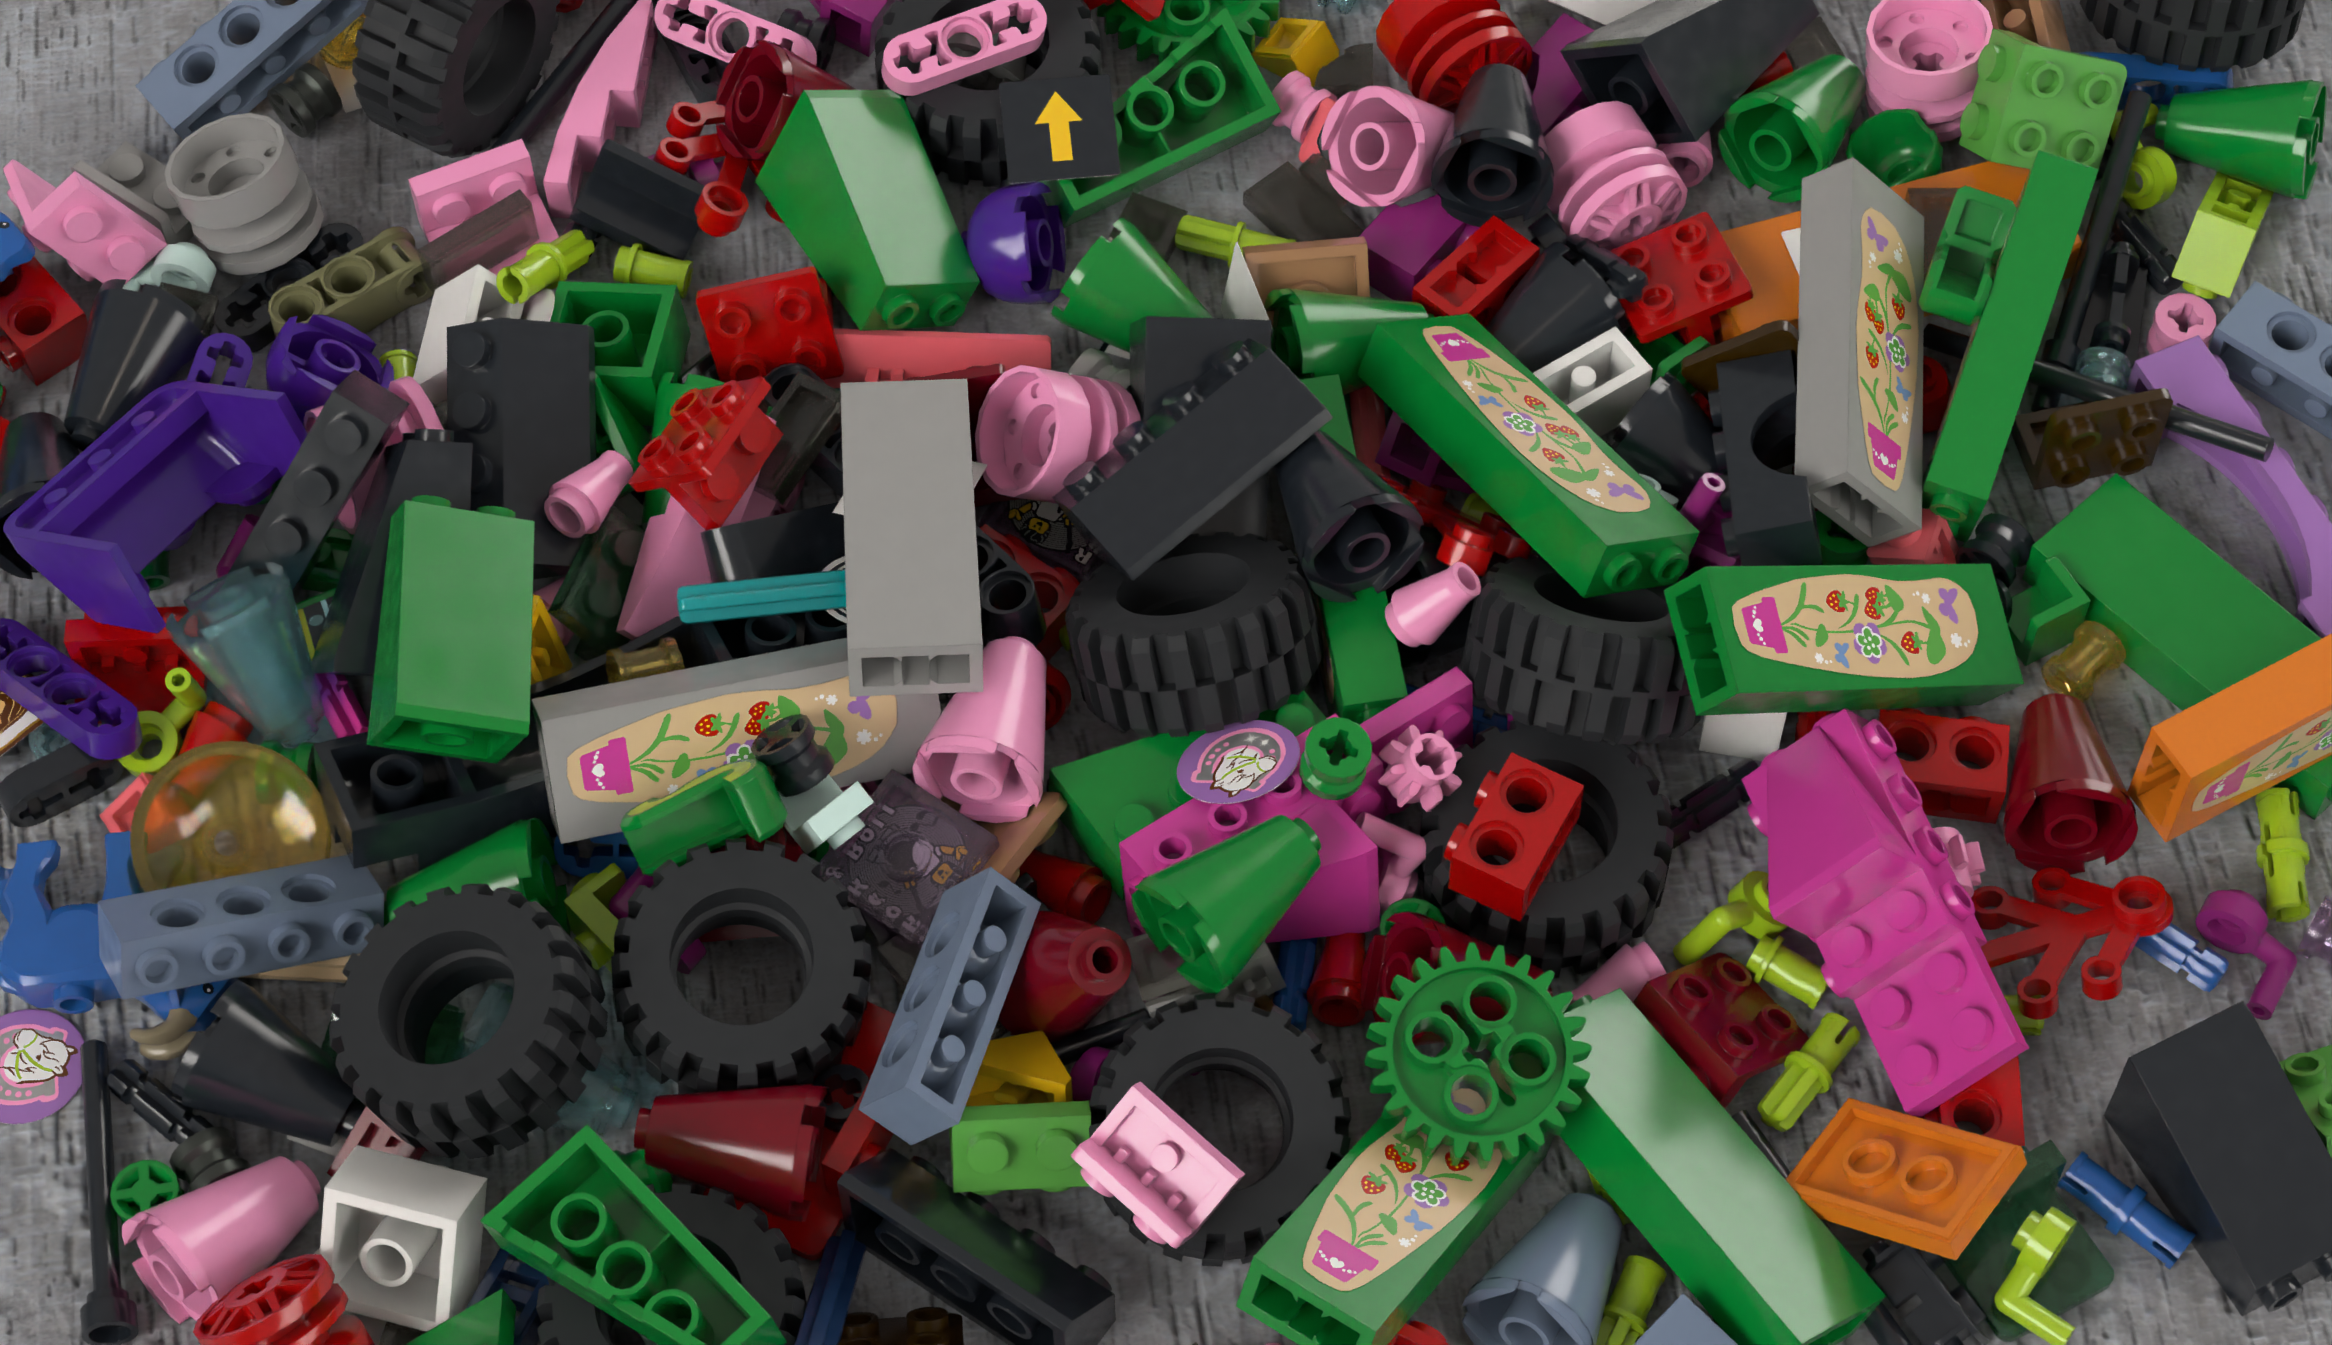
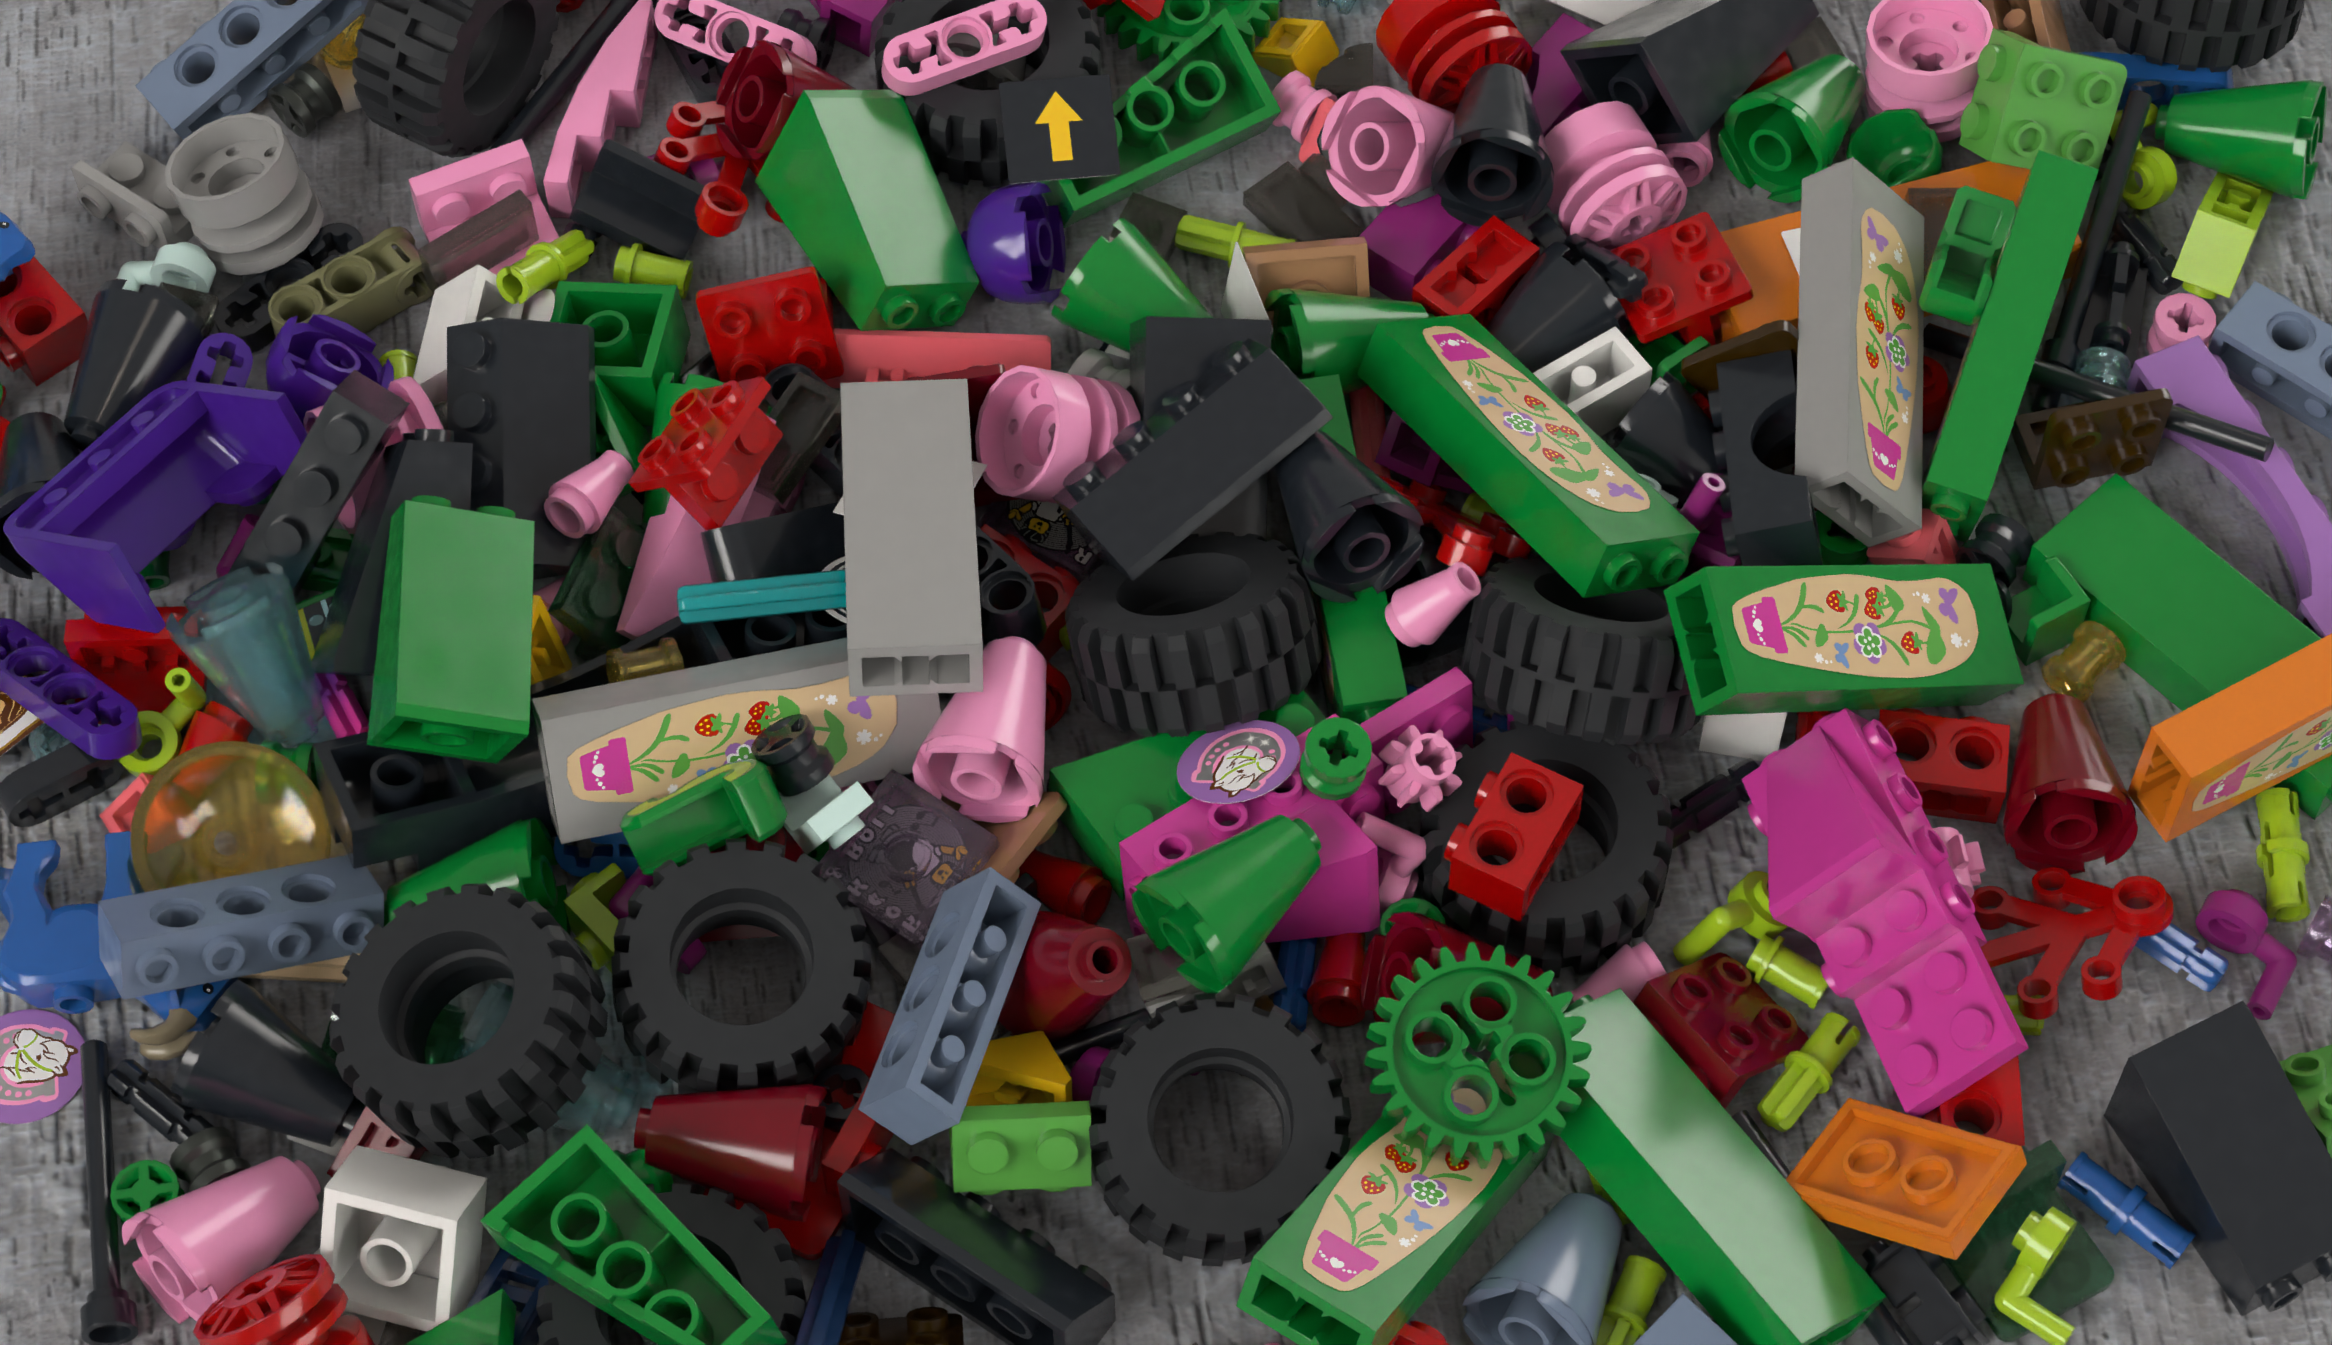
bright pink bracket [3,159,167,284] -> none
bright pink bracket [1071,1081,1245,1249] -> none

